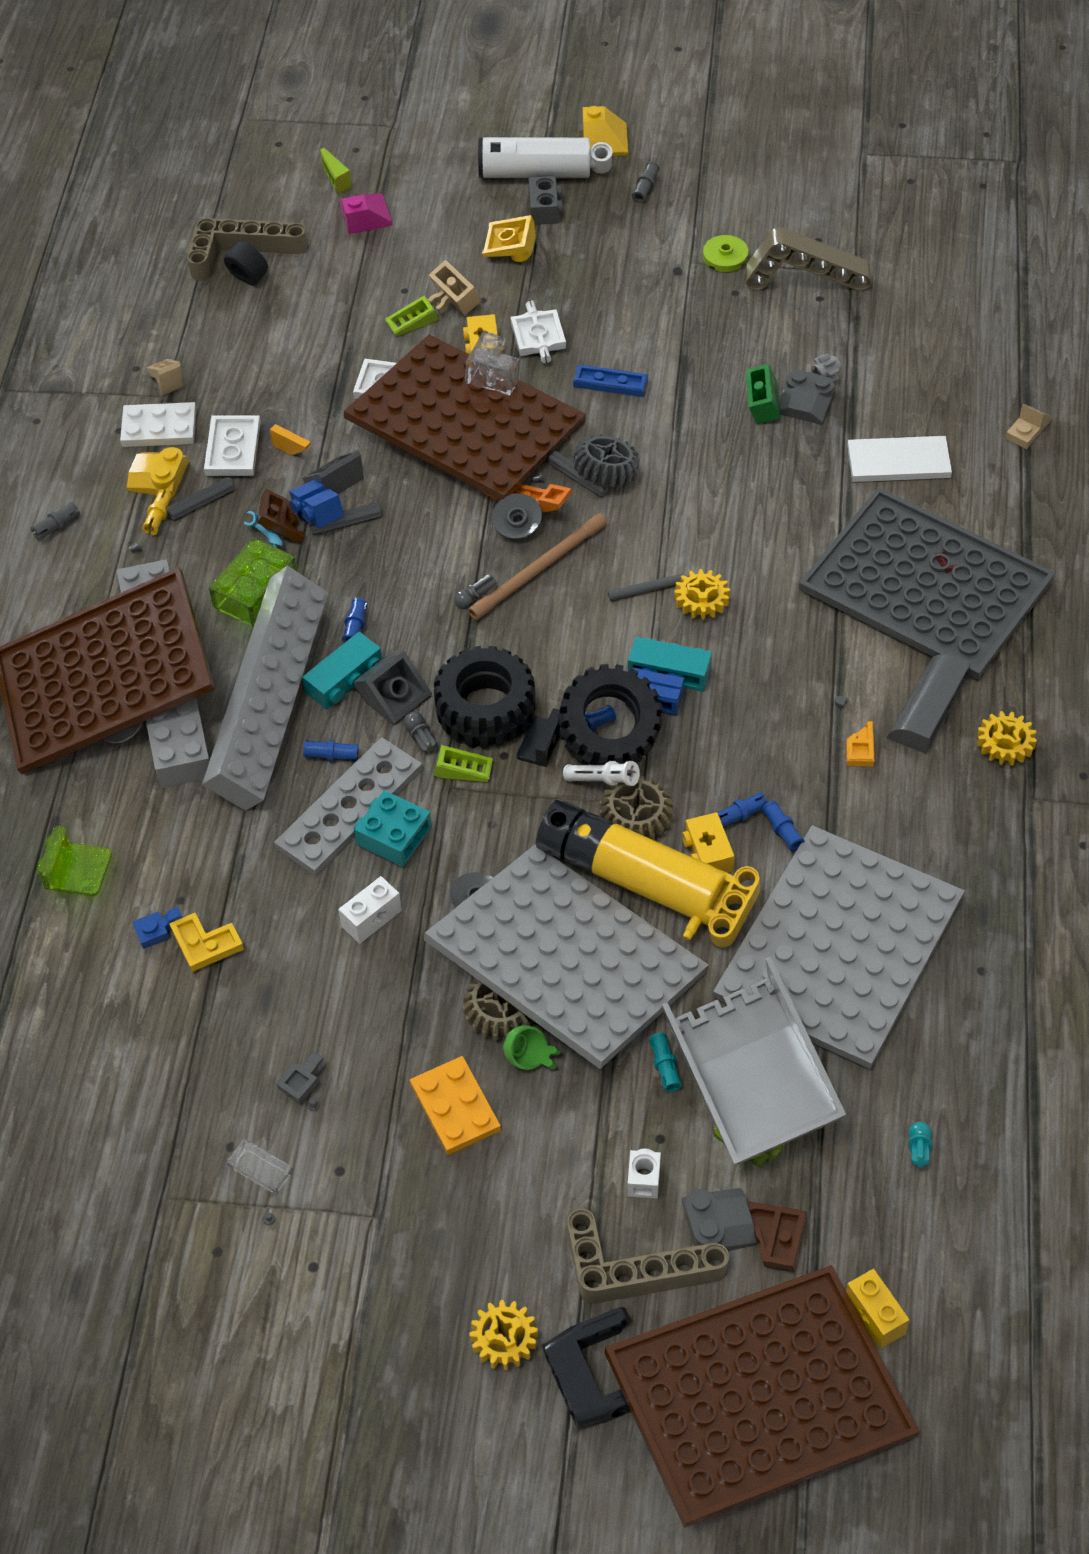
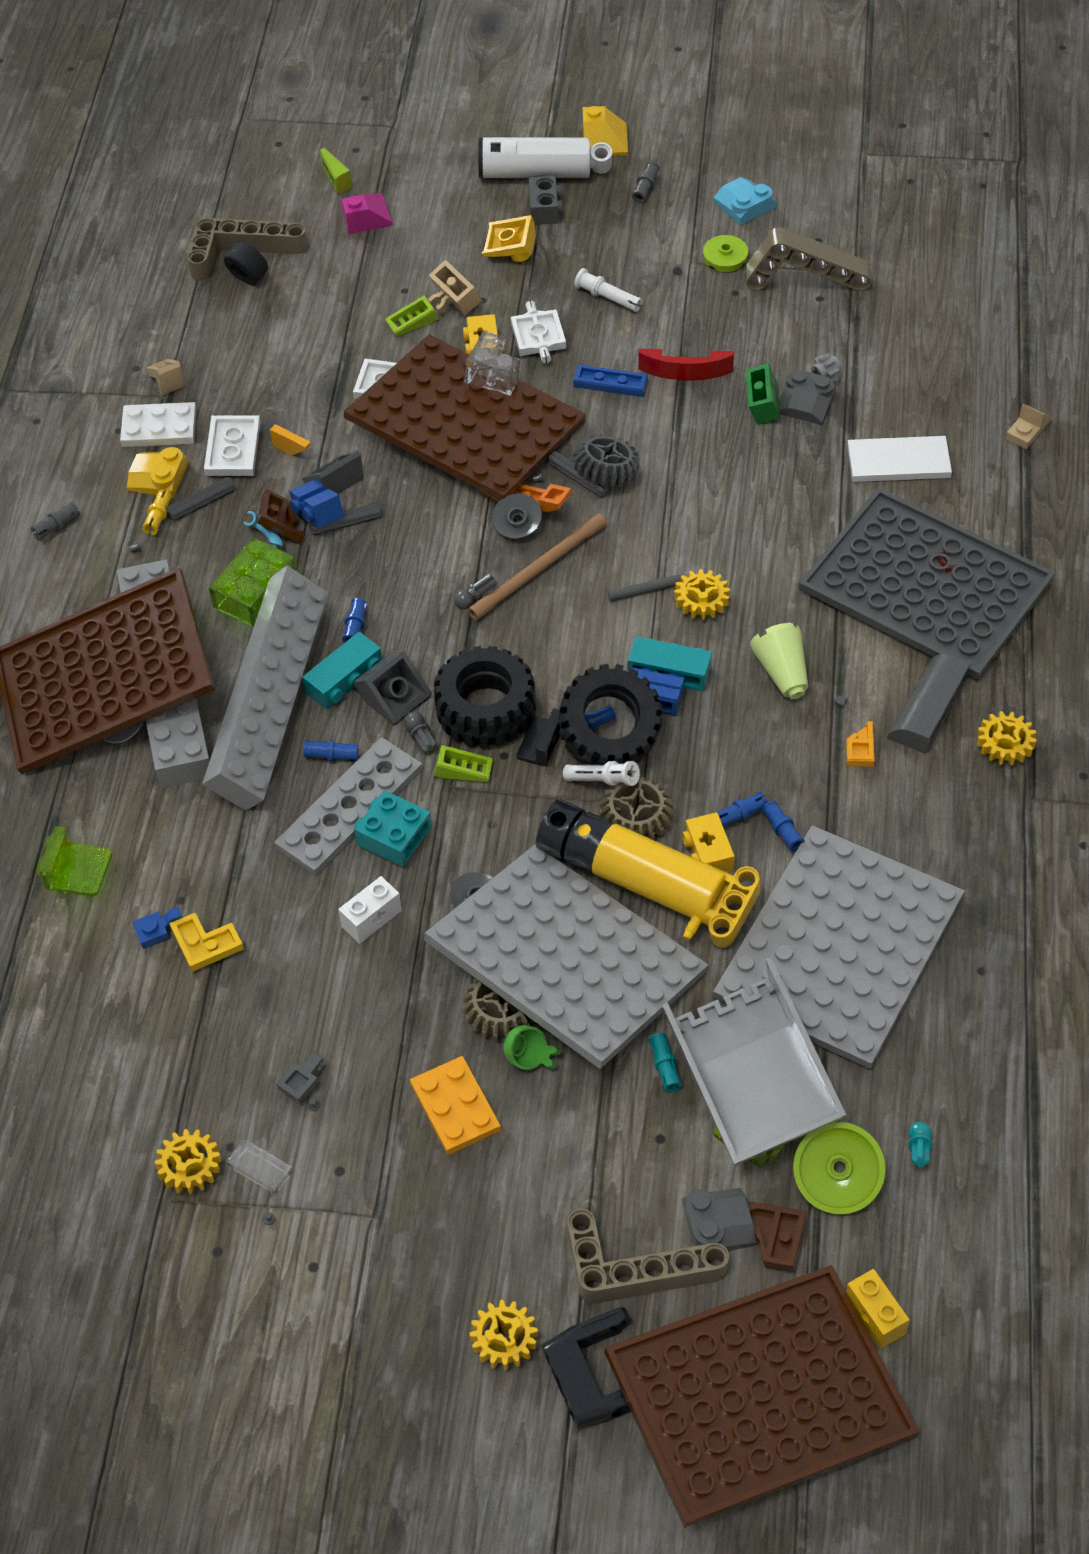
white brick [628,1149,661,1199] -> none
none -> yellow gear [155,1129,222,1194]
none -> white pin [574,268,642,312]
none -> red slope [638,349,734,381]
none -> medium azure slope [713,177,777,225]
none -> yellowish green cone [750,623,808,699]
none -> lime dish [793,1122,885,1214]

